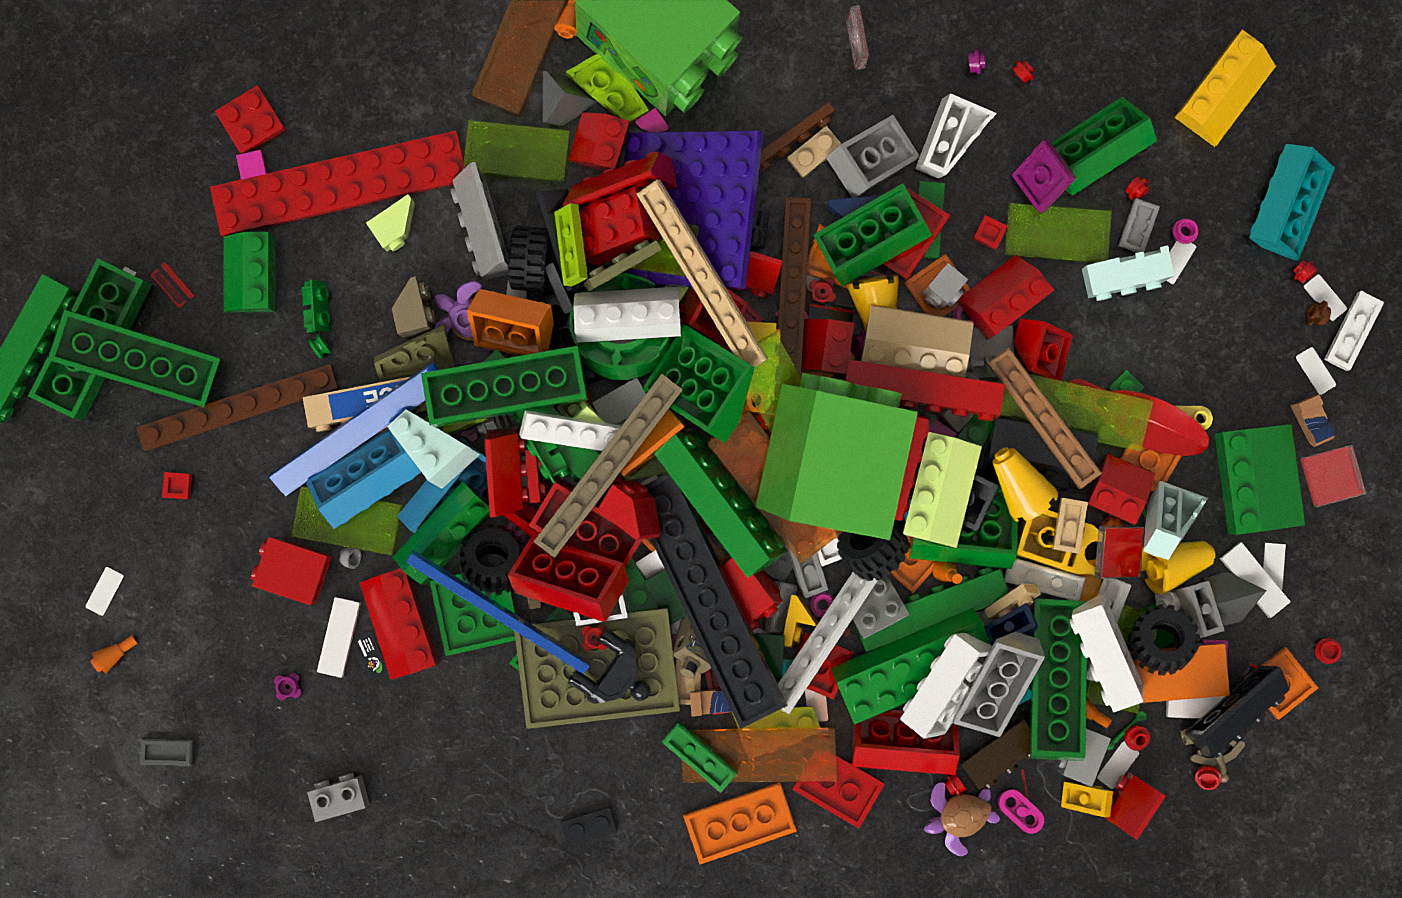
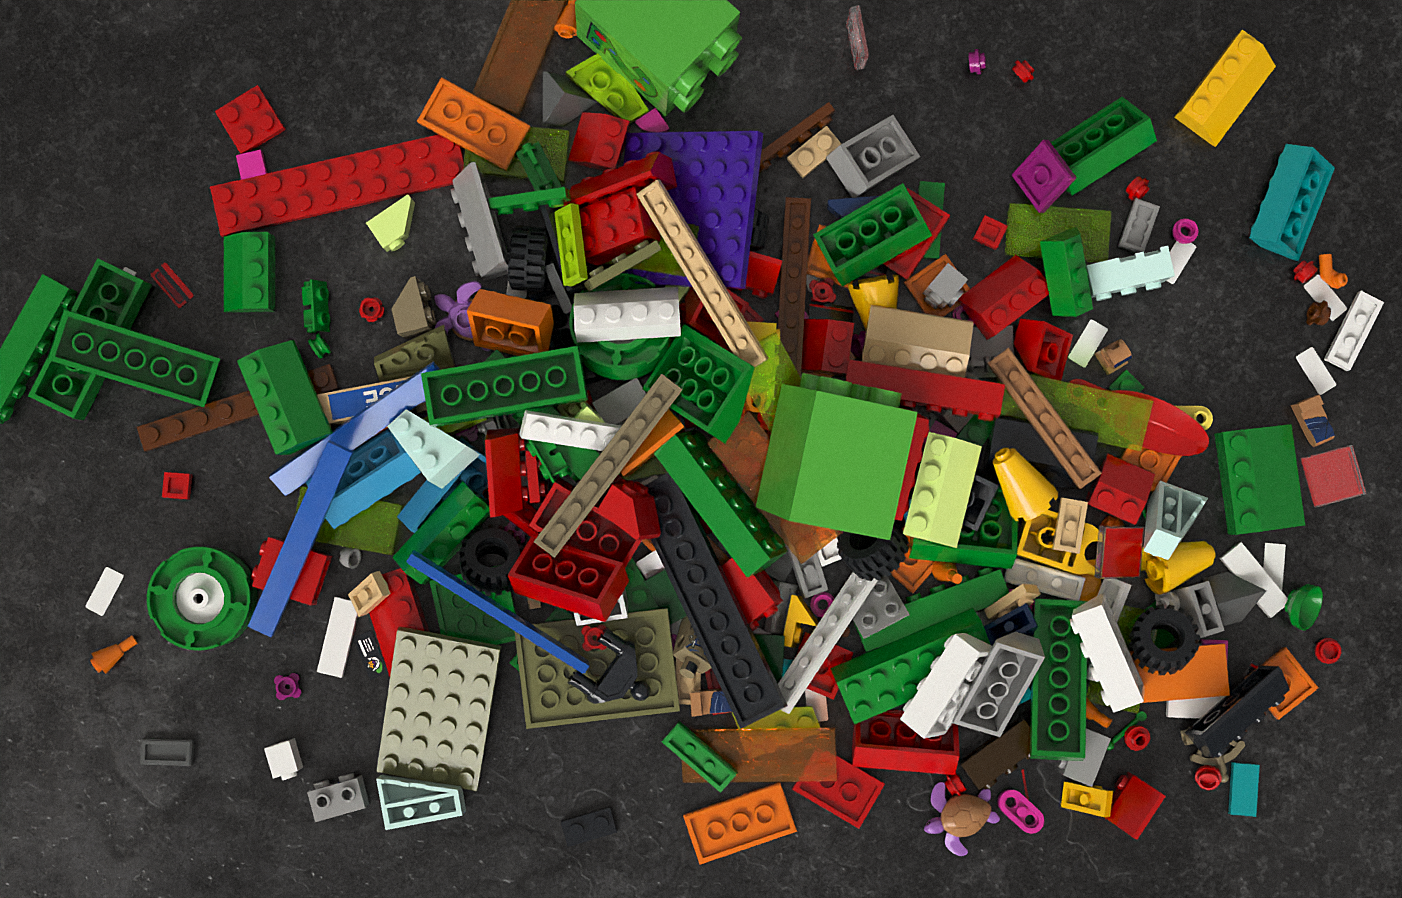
white wedge [915,93,996,178] -> none
white sticker [1097,741,1139,789] -> none
none -> green piece [147,547,257,650]
none -> green slope [237,340,333,455]
none -> blue tile [248,441,354,637]
none -> white brick [264,738,303,780]
none -> tan plate [348,571,391,617]
none -> red plate [359,297,384,322]
none -> plate [376,626,502,791]
none -> light aqua wedge [376,775,466,830]
none -> orange tile [417,77,531,172]
none -> green plate [488,187,571,215]
none -> green hinge [516,141,562,191]
none -> green slope [1040,227,1093,317]
none -> white sticker [1068,320,1108,367]
none -> medium nougat leg [1094,339,1132,375]
none -> teal tile [1228,762,1260,817]
none -> green piece [1285,584,1323,630]
none -> orange arm [1319,254,1348,289]

